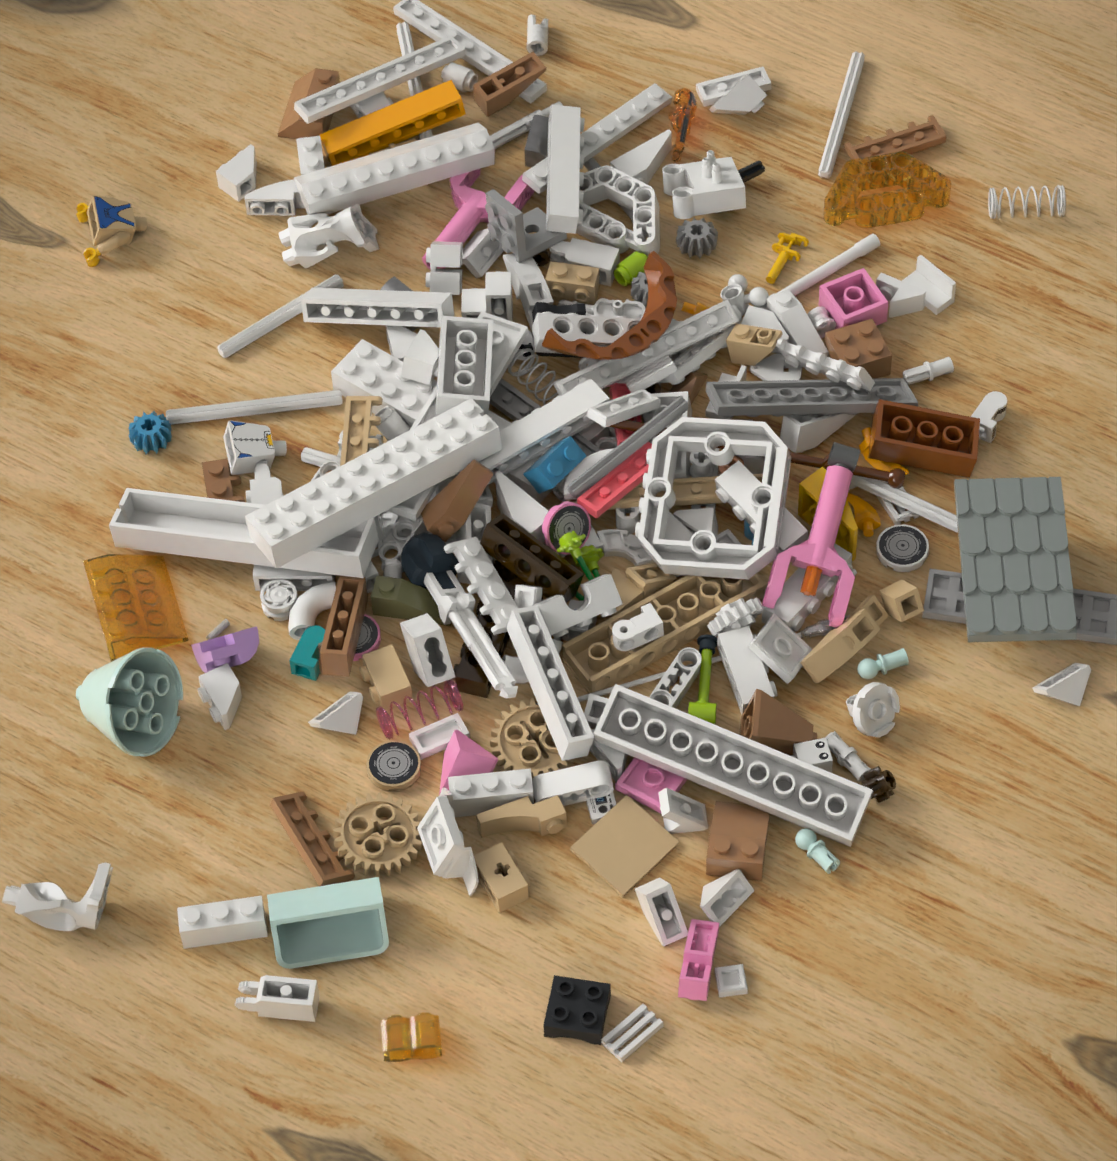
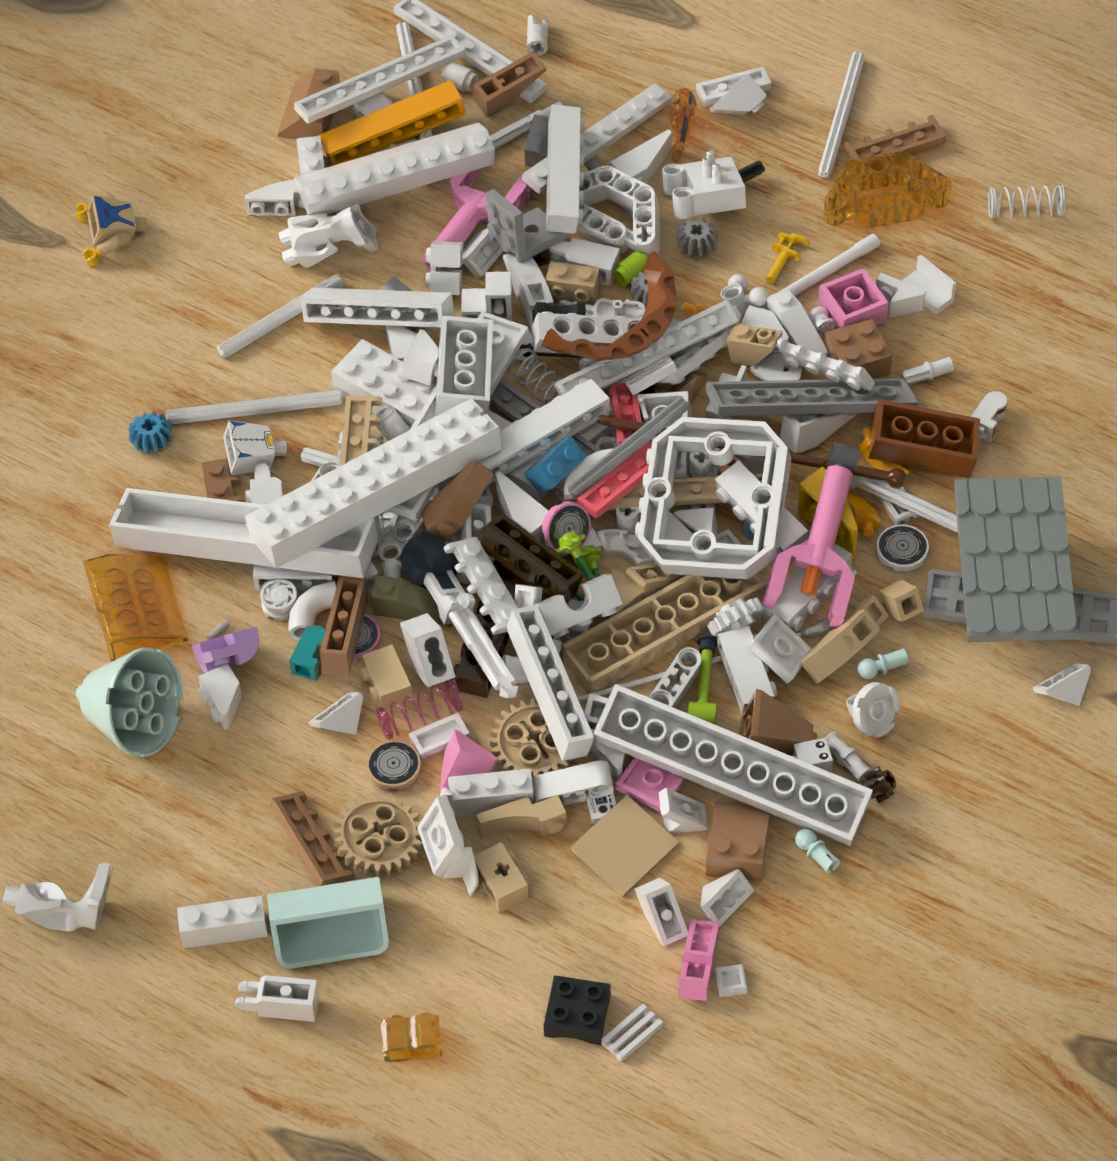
white slope [216,144,257,202] -> none
white tile [587,389,661,427] -> none
white leg [612,603,664,651] -> none

